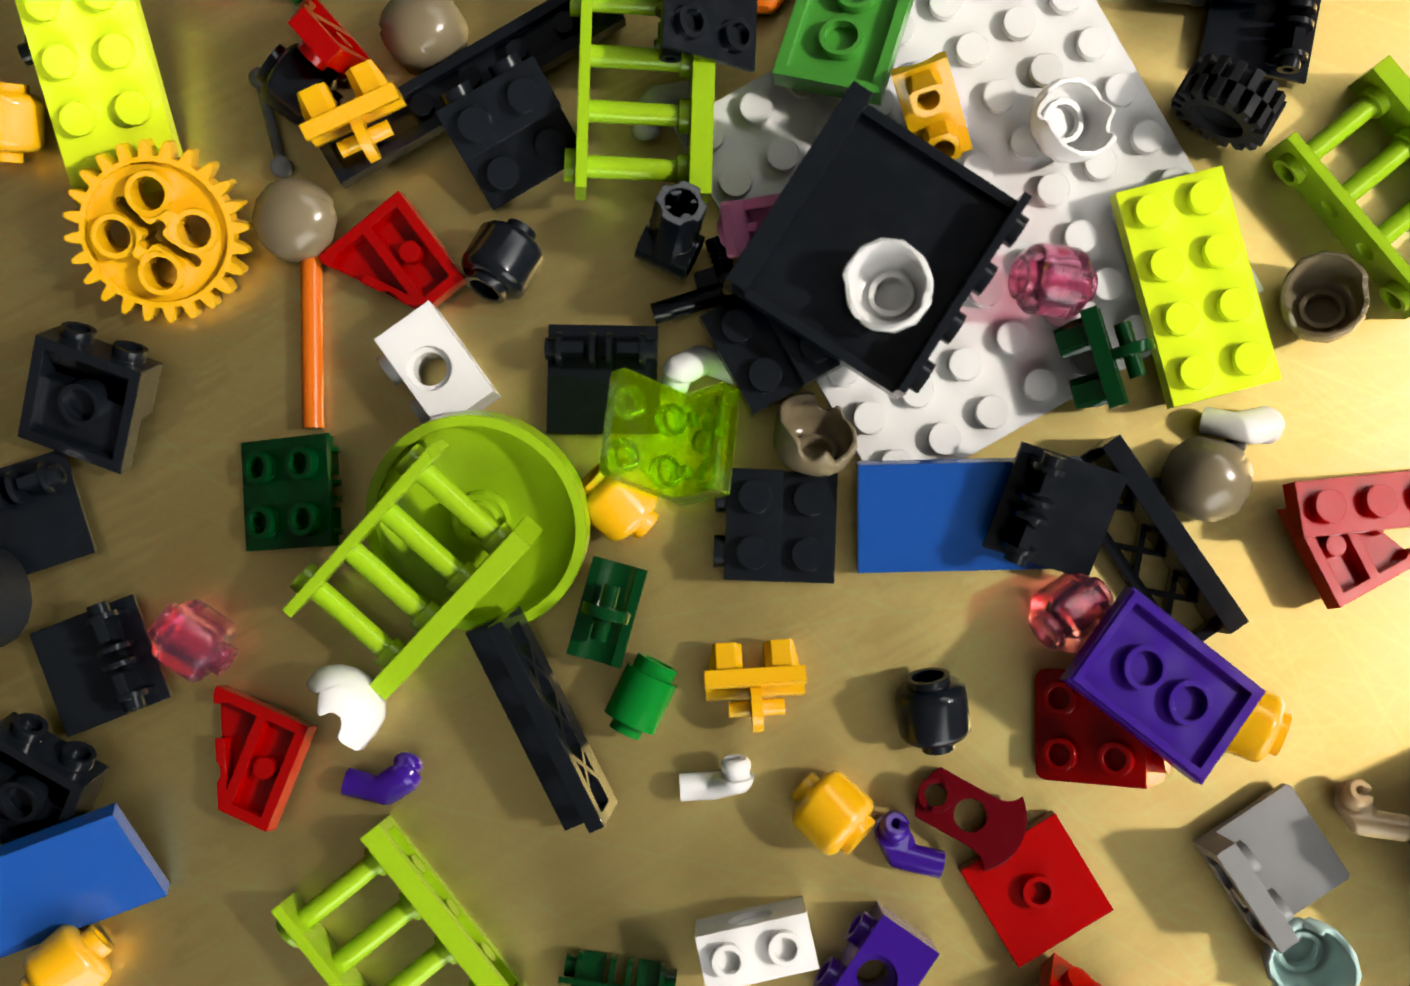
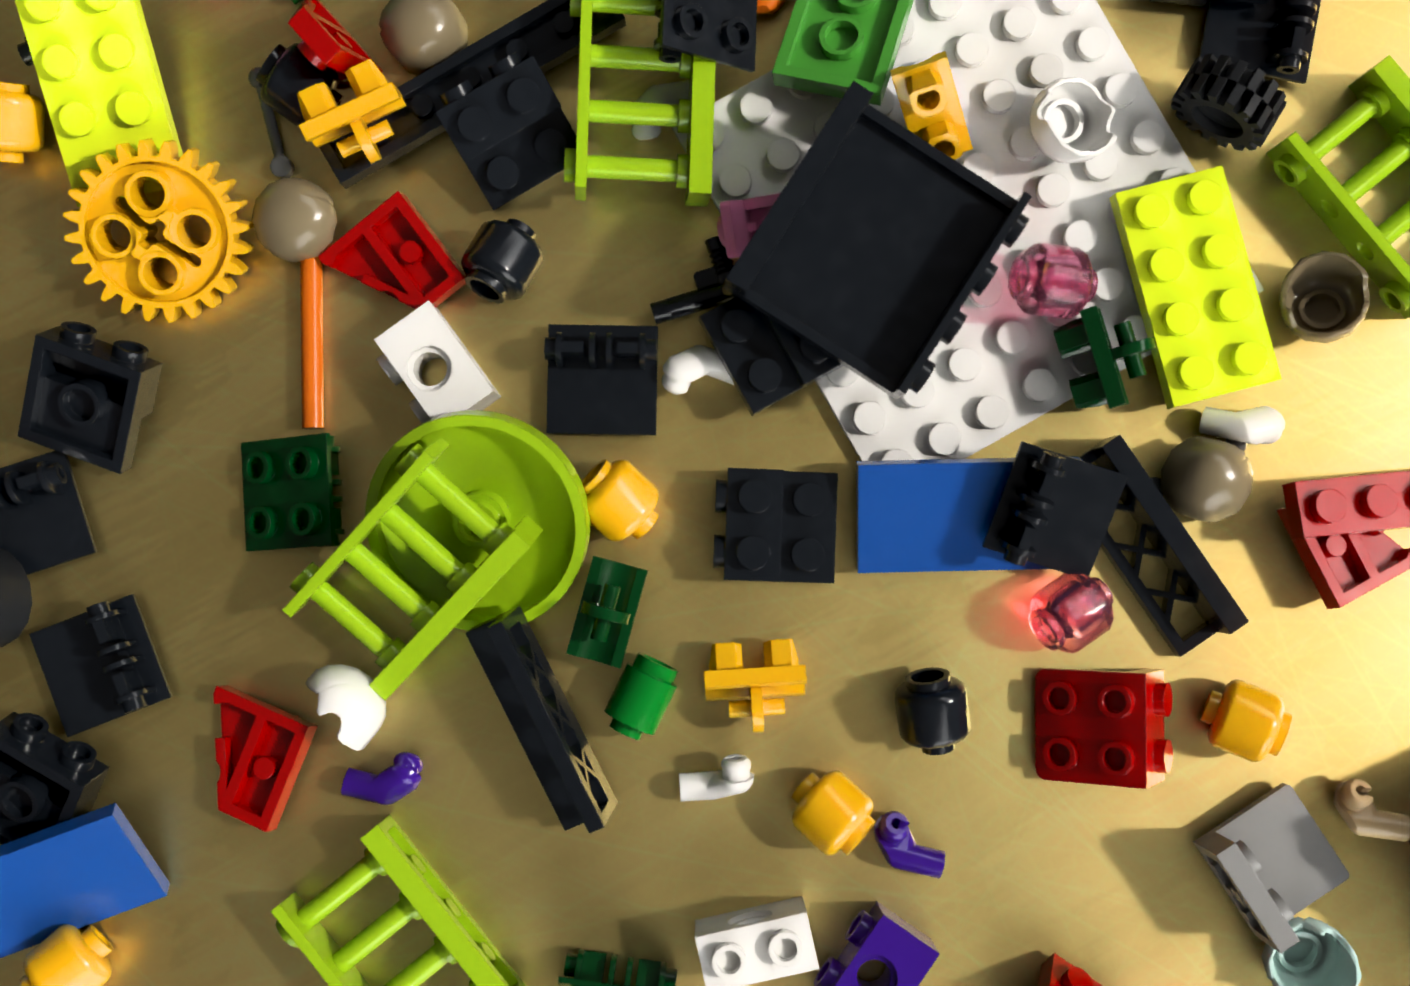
clear pink head [148,599,239,682] -> none
clear neon green bracket [599,368,740,506] -> none
black piece [634,180,708,281] -> none
dark tan hair [773,391,858,477] -> none
white hair [842,237,934,334] -> none
dark red piece [915,767,1027,871] -> none
red plate [957,810,1114,968] -> none
dark purple tile [1060,586,1266,785] -> none

